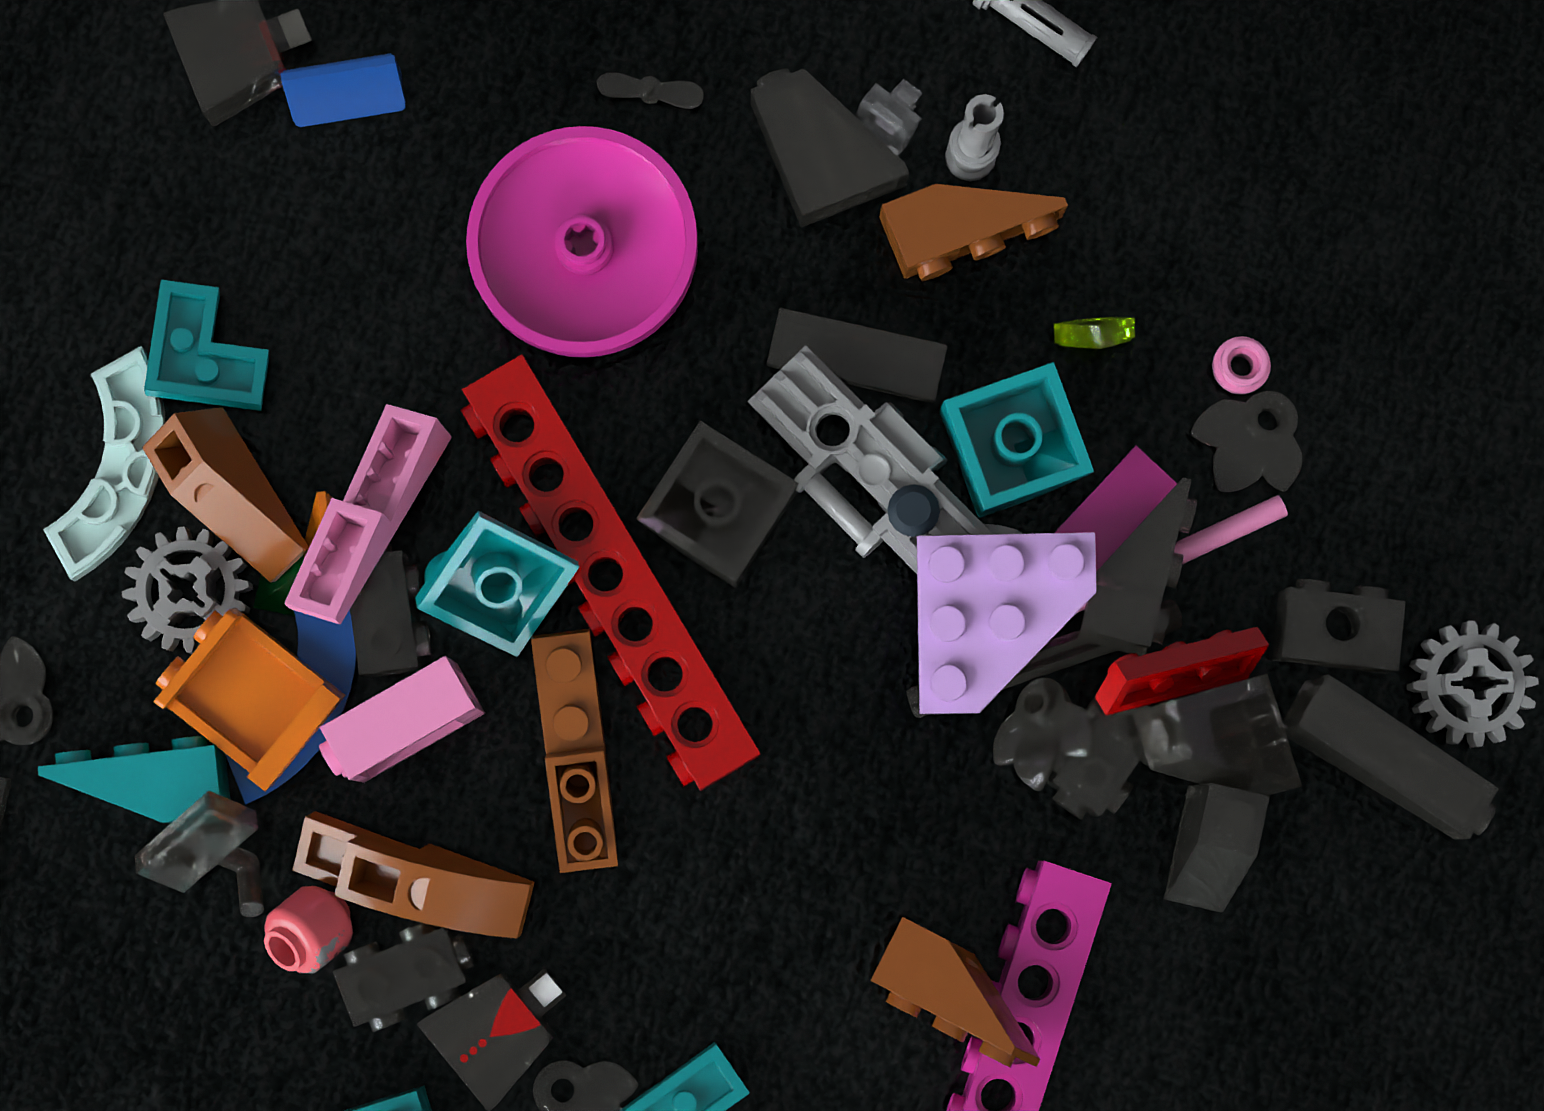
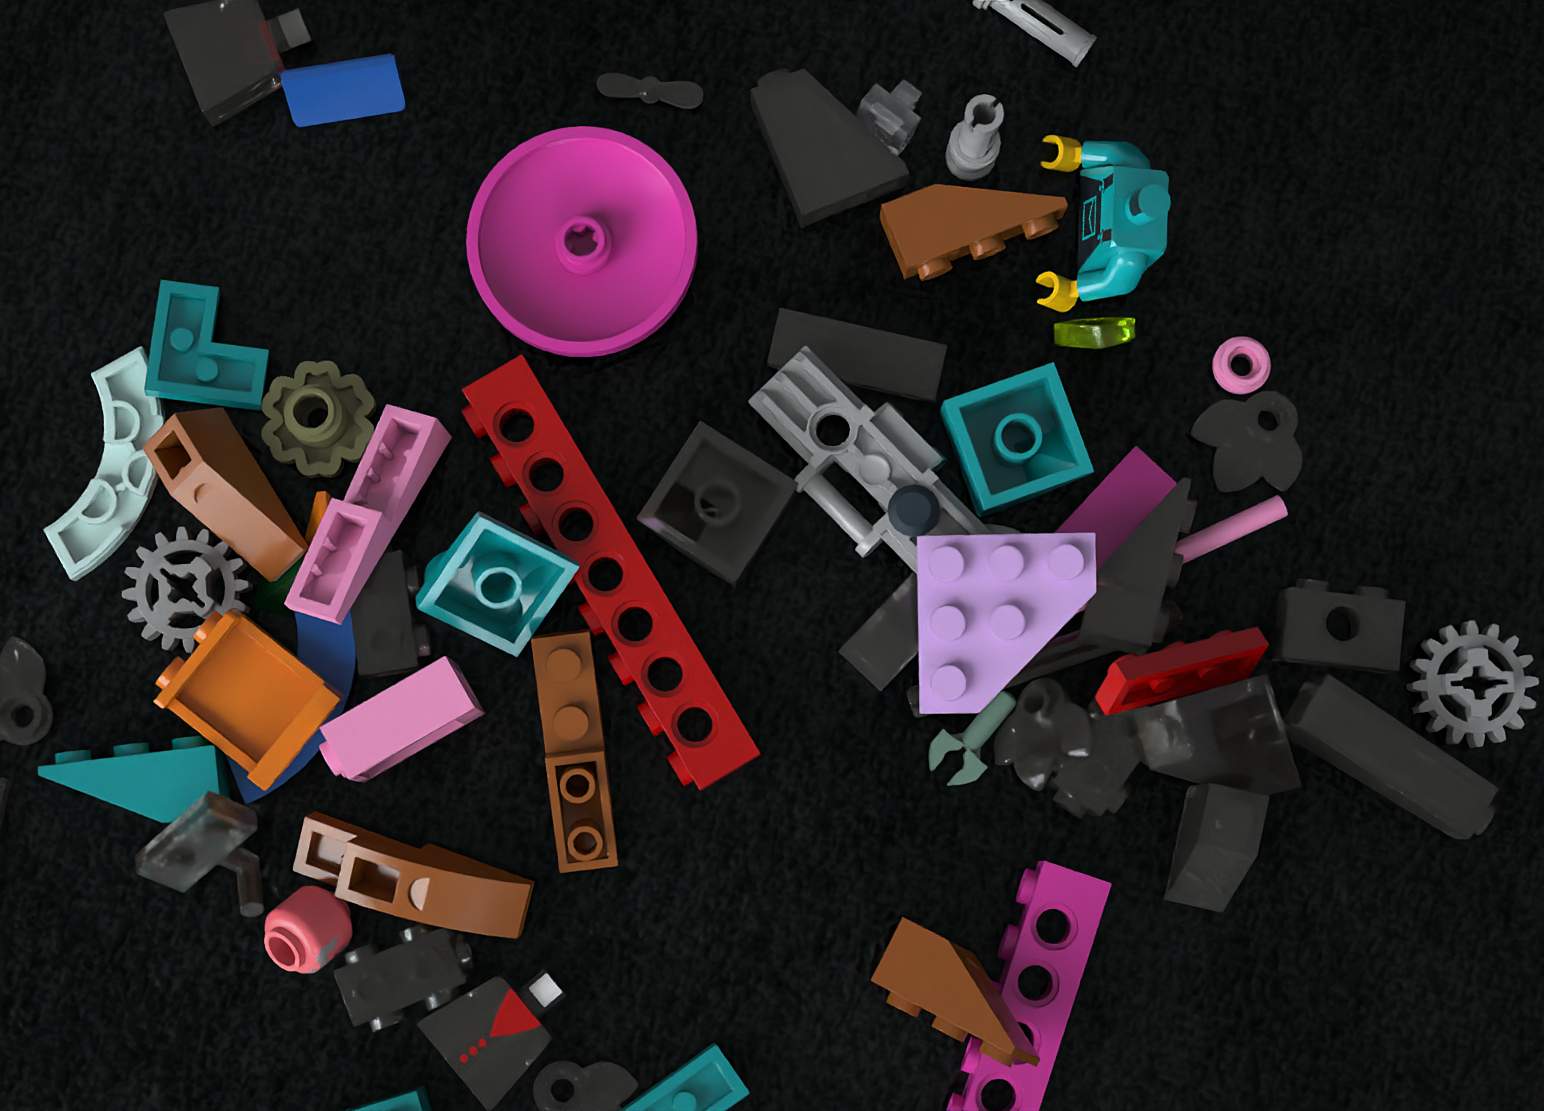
none -> olive plant [261,361,377,479]
none -> clear smoke slope [839,571,919,691]
none -> sand green bar [929,689,1017,786]
none -> teal torso [1036,135,1171,312]

